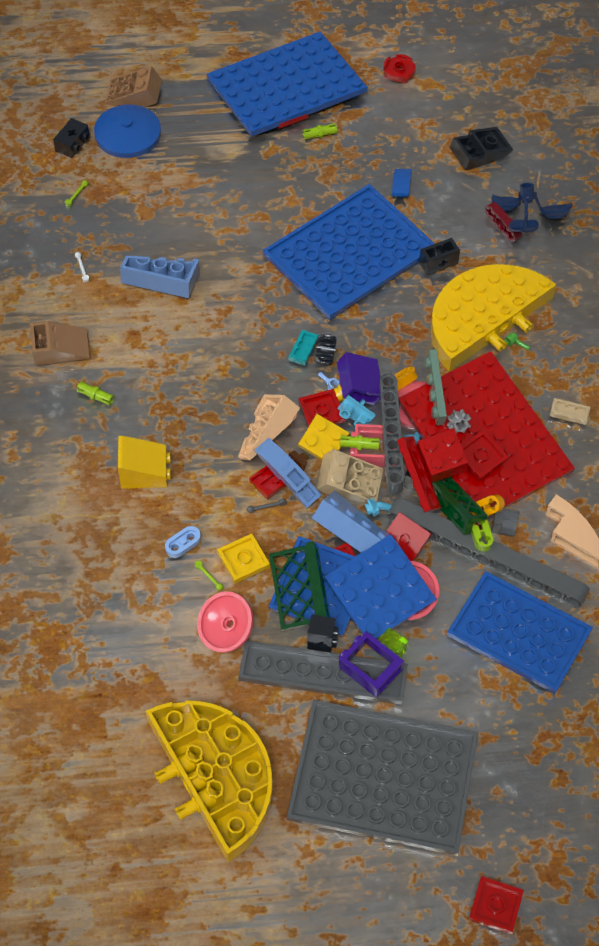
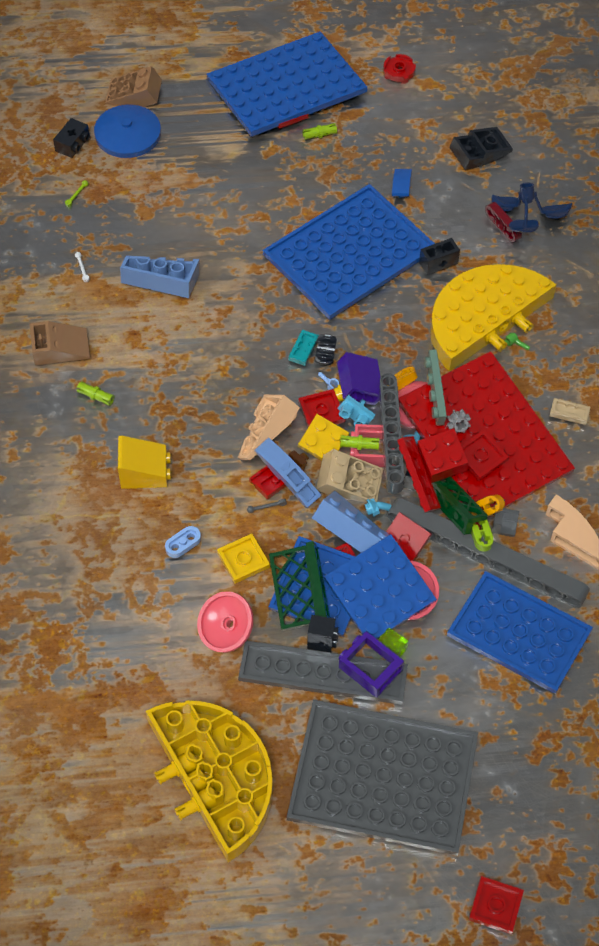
lime hinge [195,561,223,591] -> none

